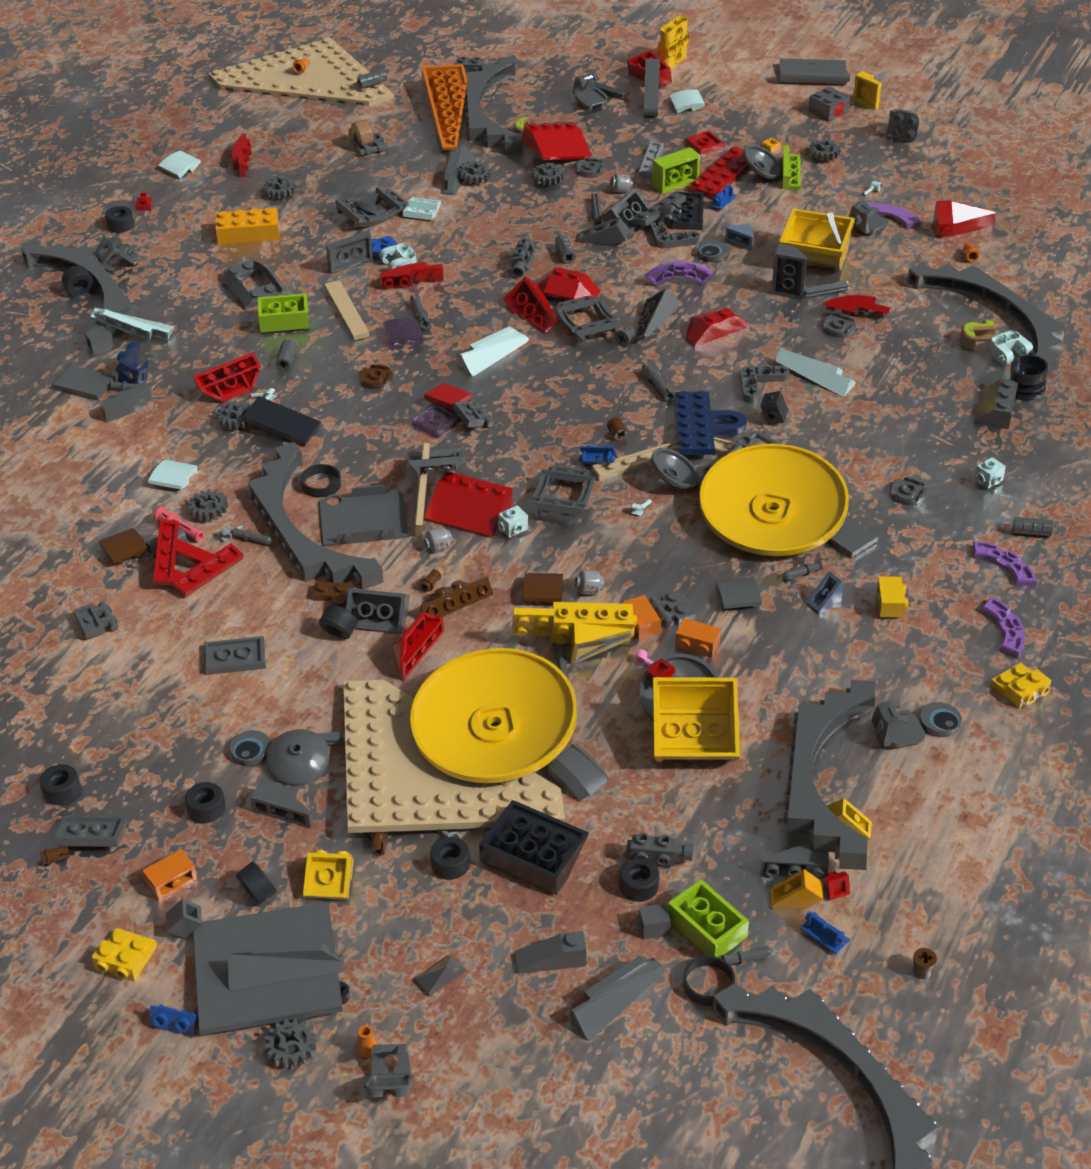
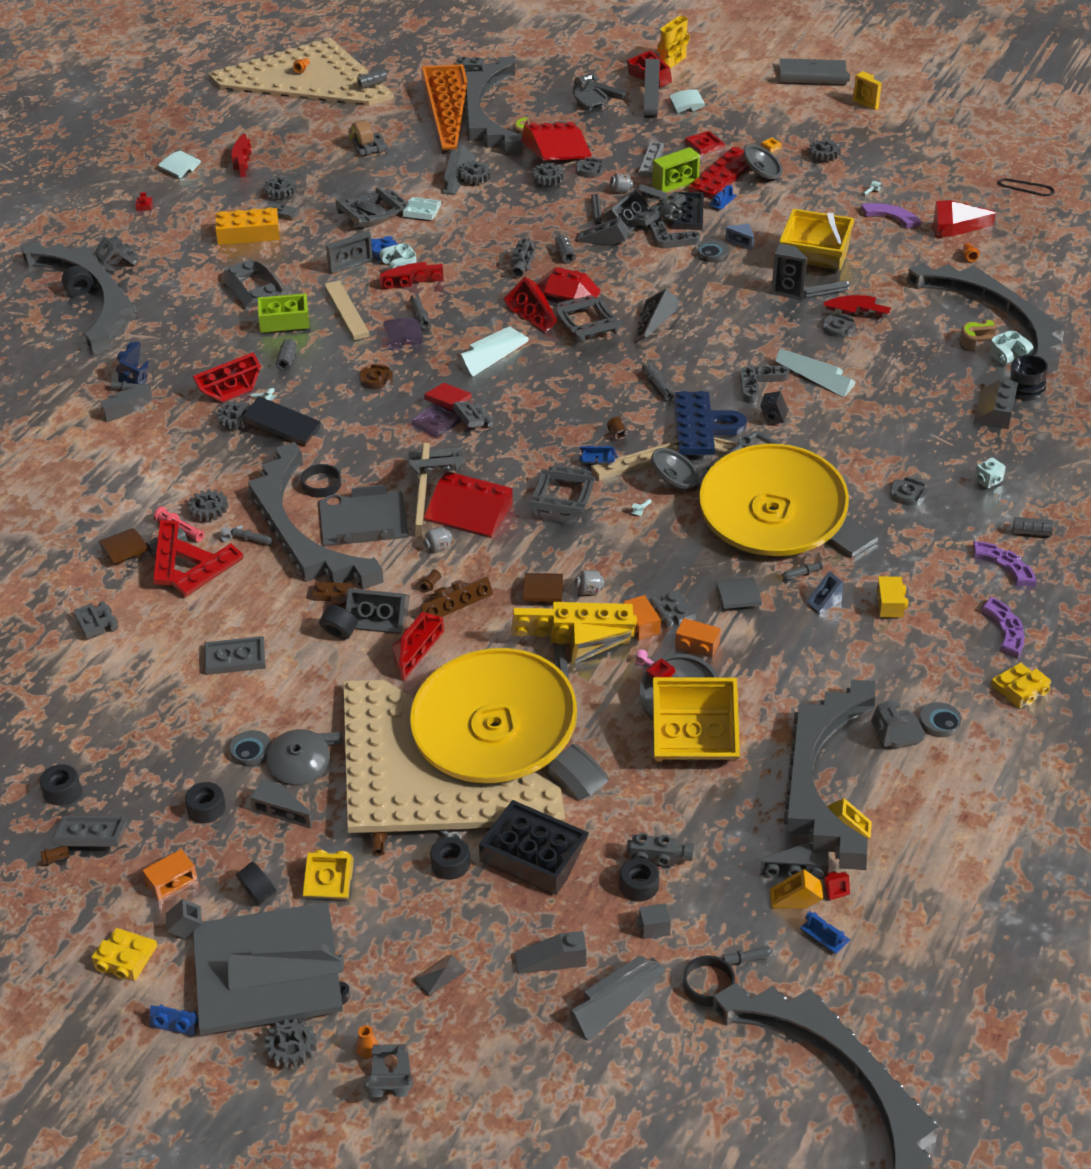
dark grey tile [53,365,116,400] -> none
light aqua wedge [90,308,174,342] -> none
black tyre [105,206,134,233] -> none
light aqua slope [148,460,197,490] -> none
light aqua brick [498,505,528,538] -> none
dark grey bush [615,326,635,346] -> none
medium lavender tile [645,261,713,286] -> none
lime brick [668,879,749,958] -> none
red wedge [686,308,749,347] -> none
lime fence [782,145,801,190] -> none
dark grey brick [808,86,850,122] -> none
dark grey piece [849,200,889,236] -> none
dark grey piece [886,109,919,142] -> none
reddish brown bush [913,948,937,979] -> none
none -> dark grey plate [267,202,299,221]
none -> dark grey wing [636,184,668,201]
none -> black piece [998,178,1055,196]

